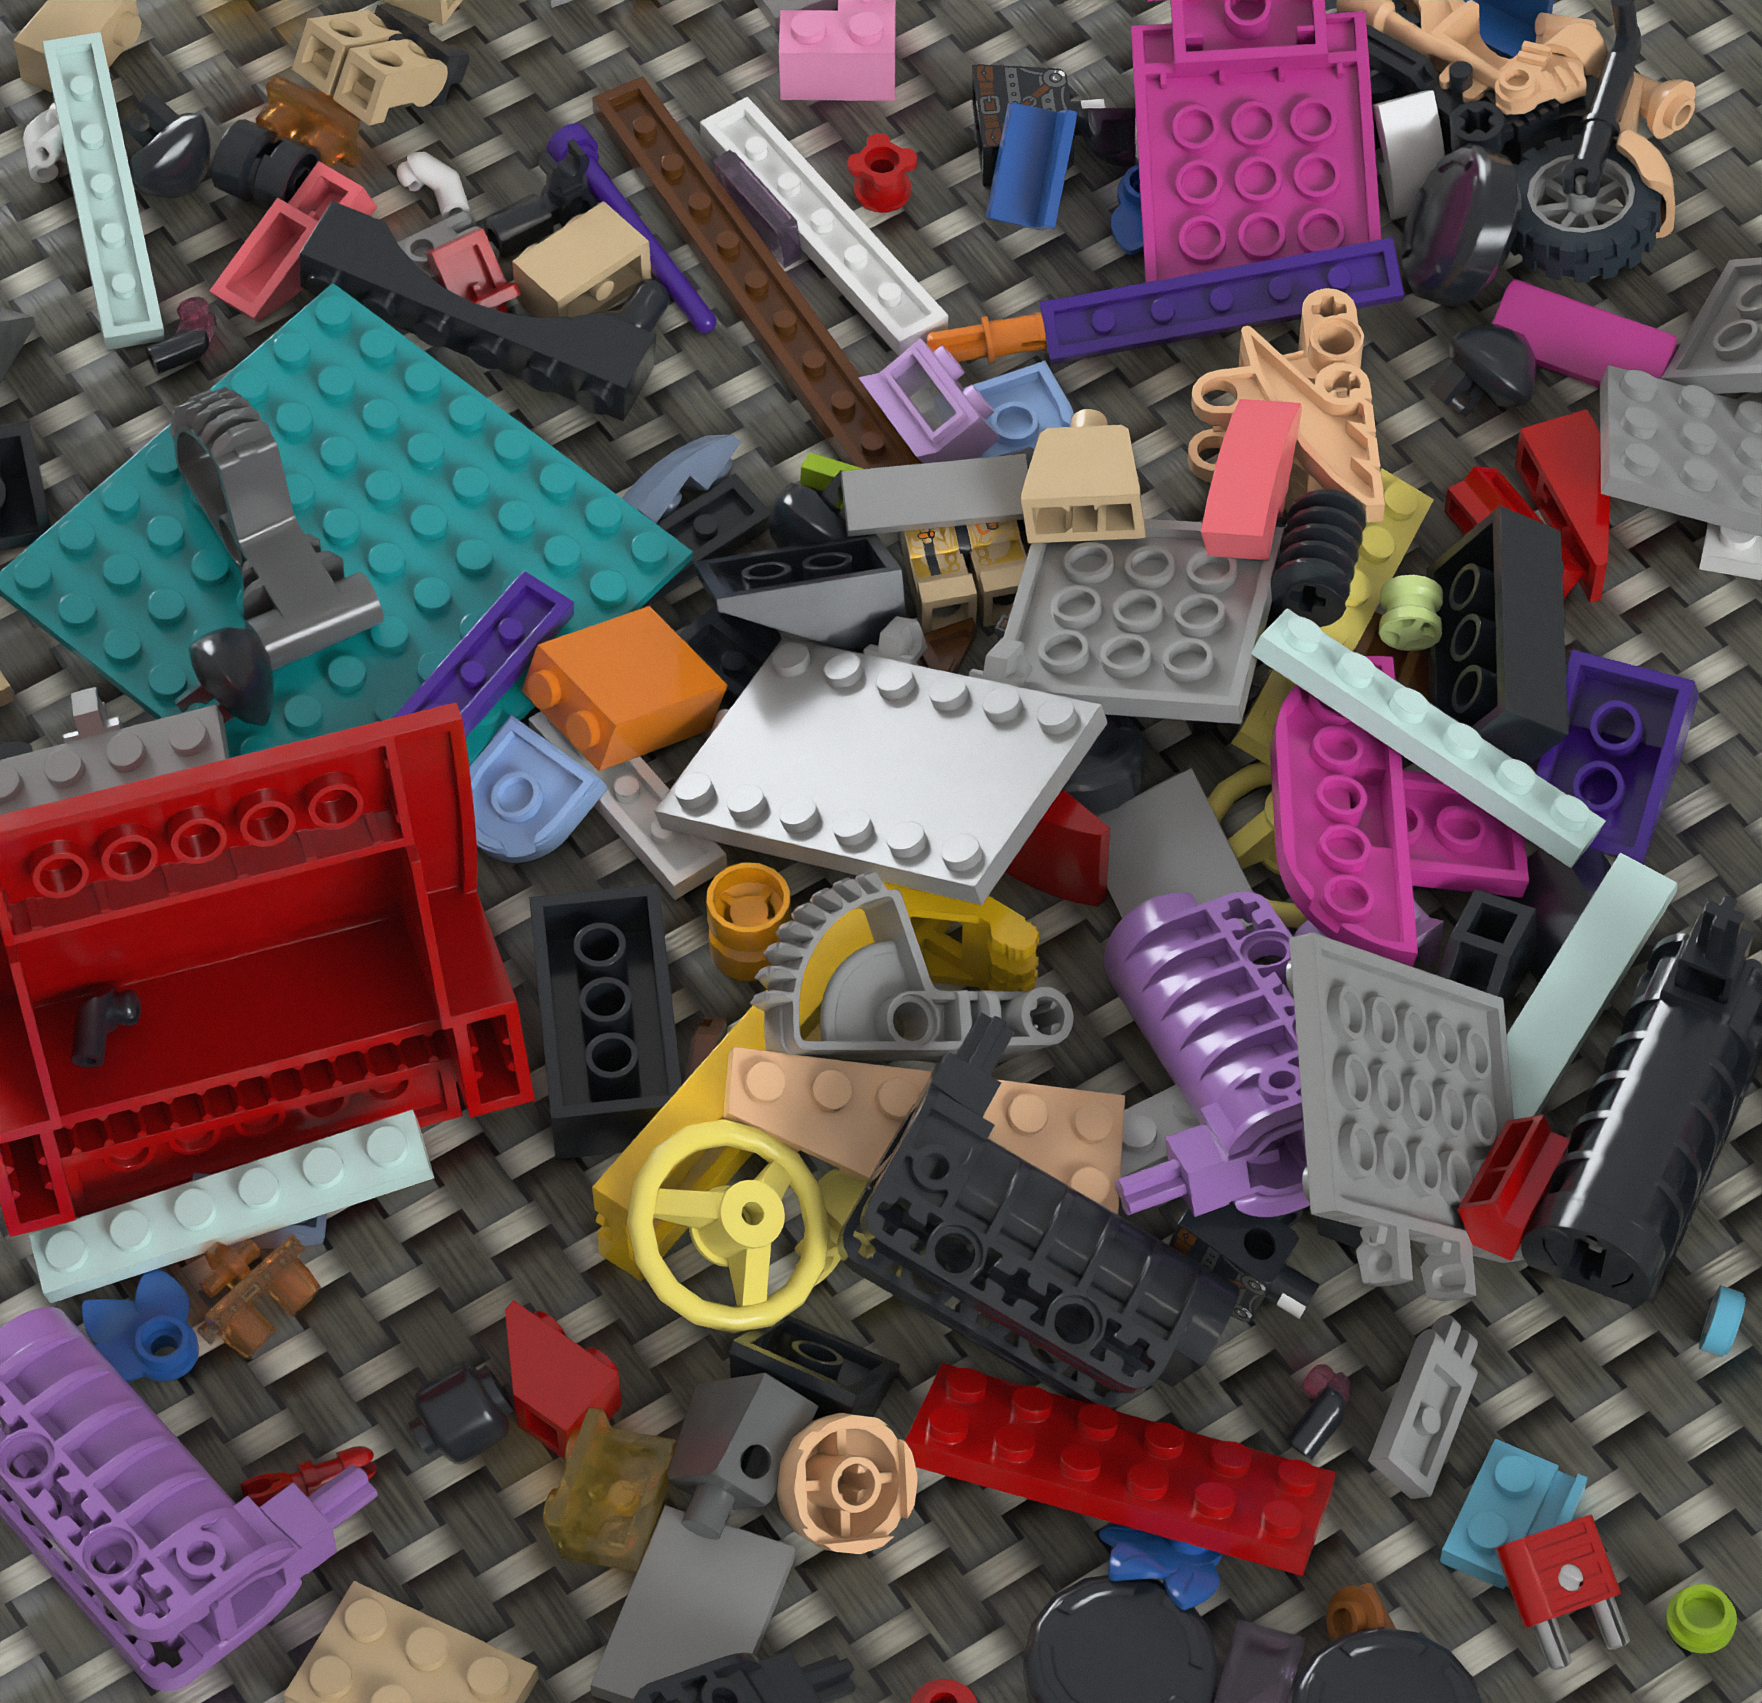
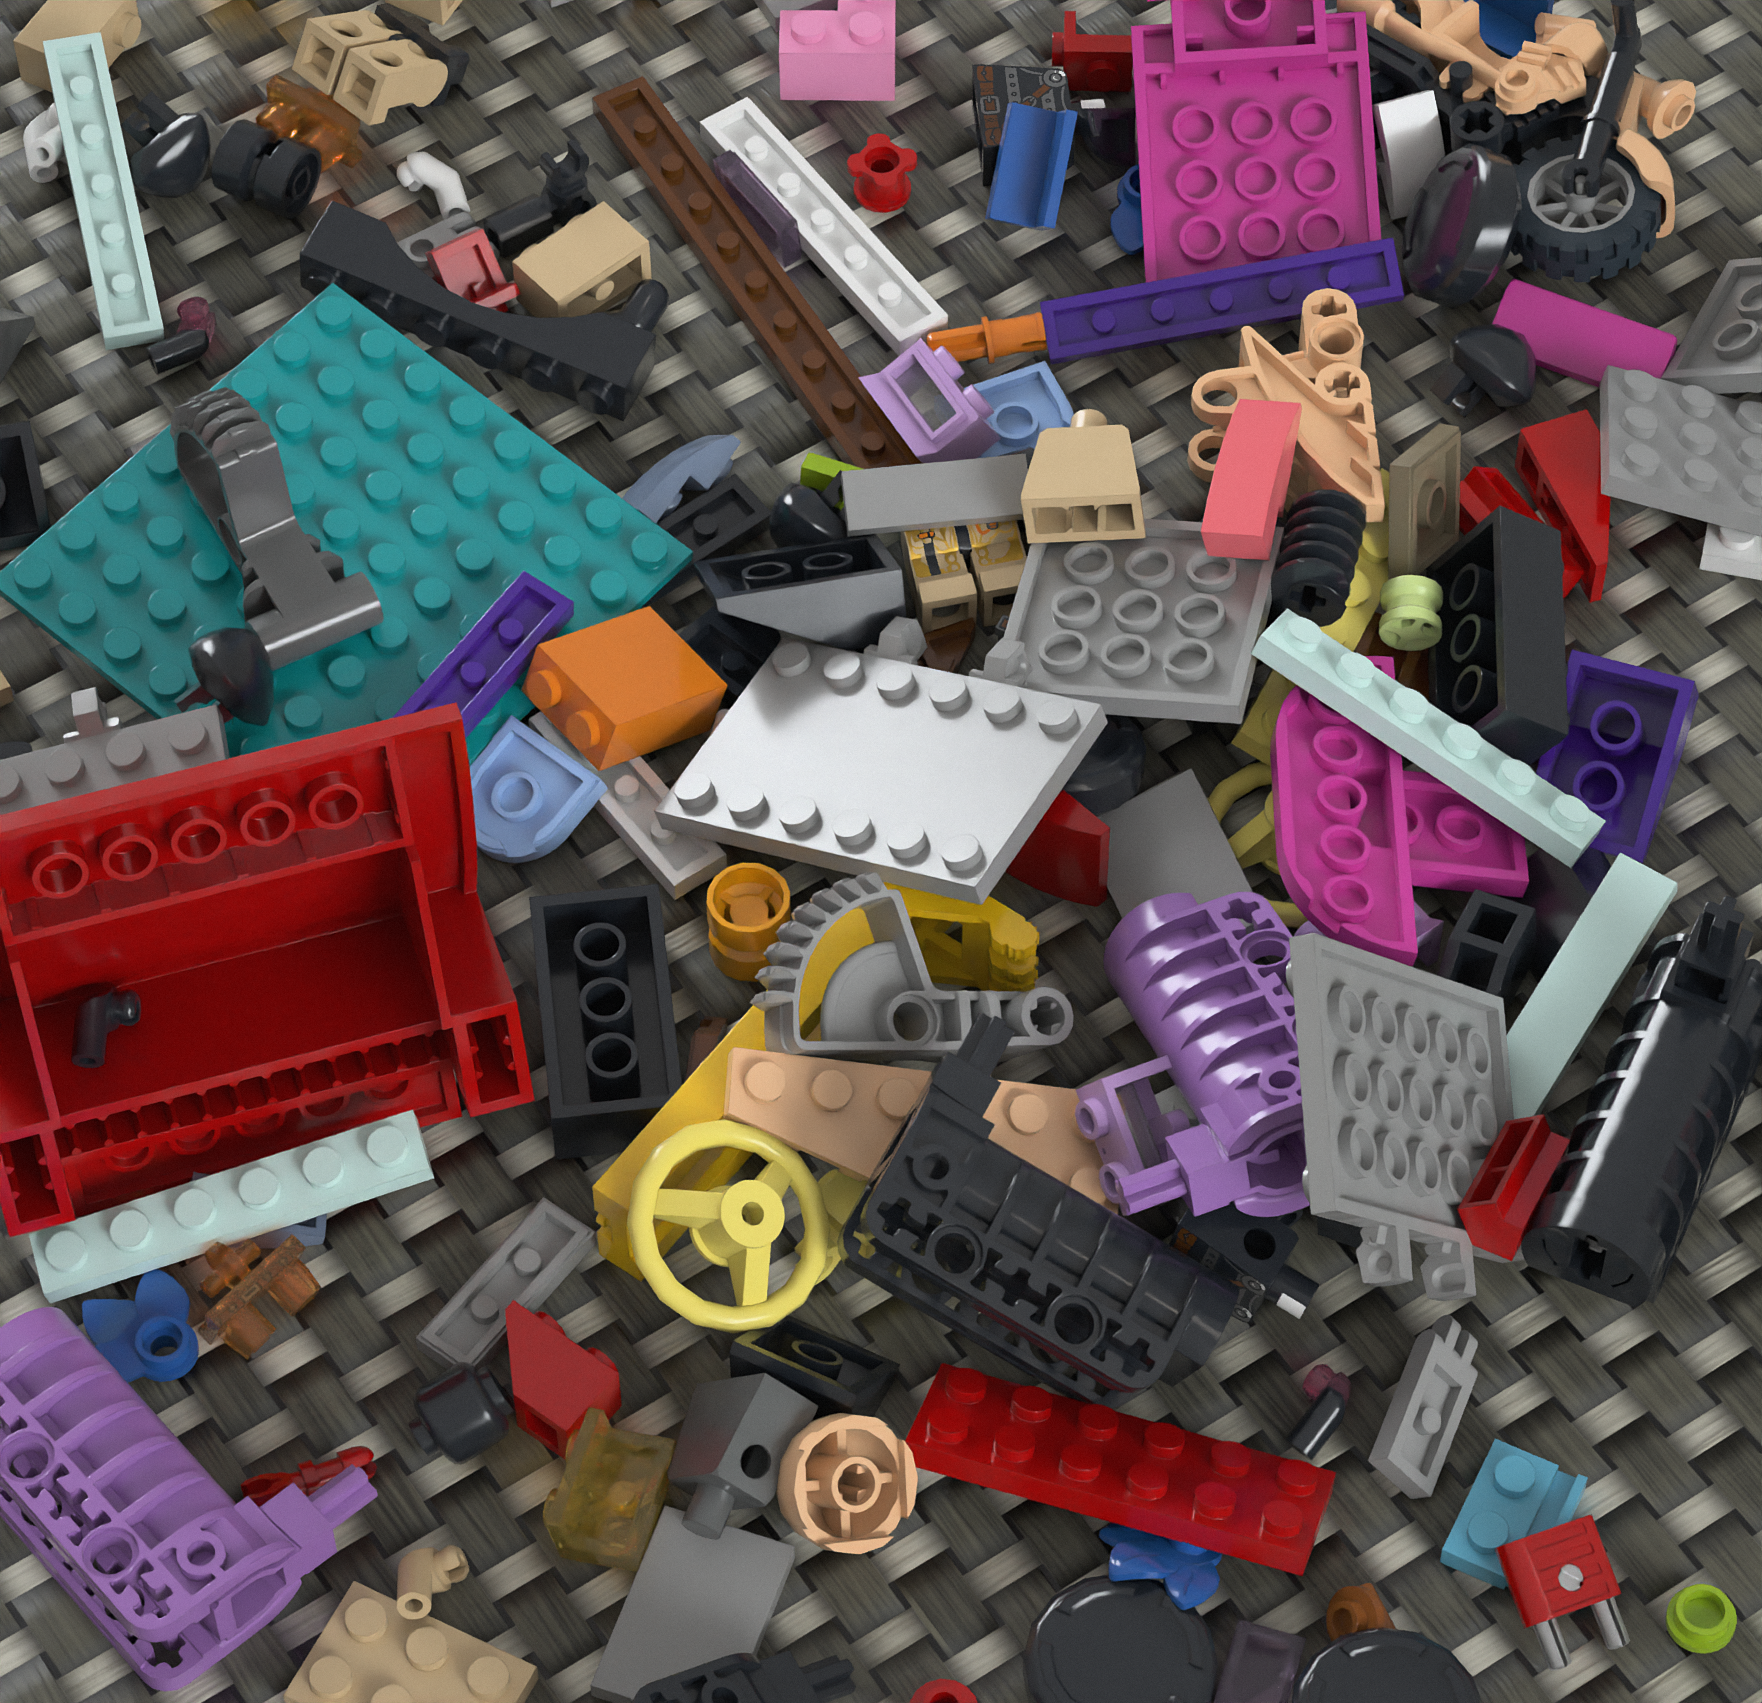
coral slope [209,161,377,323] -> none
dark purple piece [546,123,716,334] -> none
medium azure tile [1699,1285,1746,1357] -> none
none -> tan arm [396,1545,469,1619]
none -> light grey tile [416,1197,597,1370]
none -> red bracket [1052,11,1133,92]
none -> lavender window [1075,1055,1190,1216]
none -> dark tan tile [1388,423,1461,580]

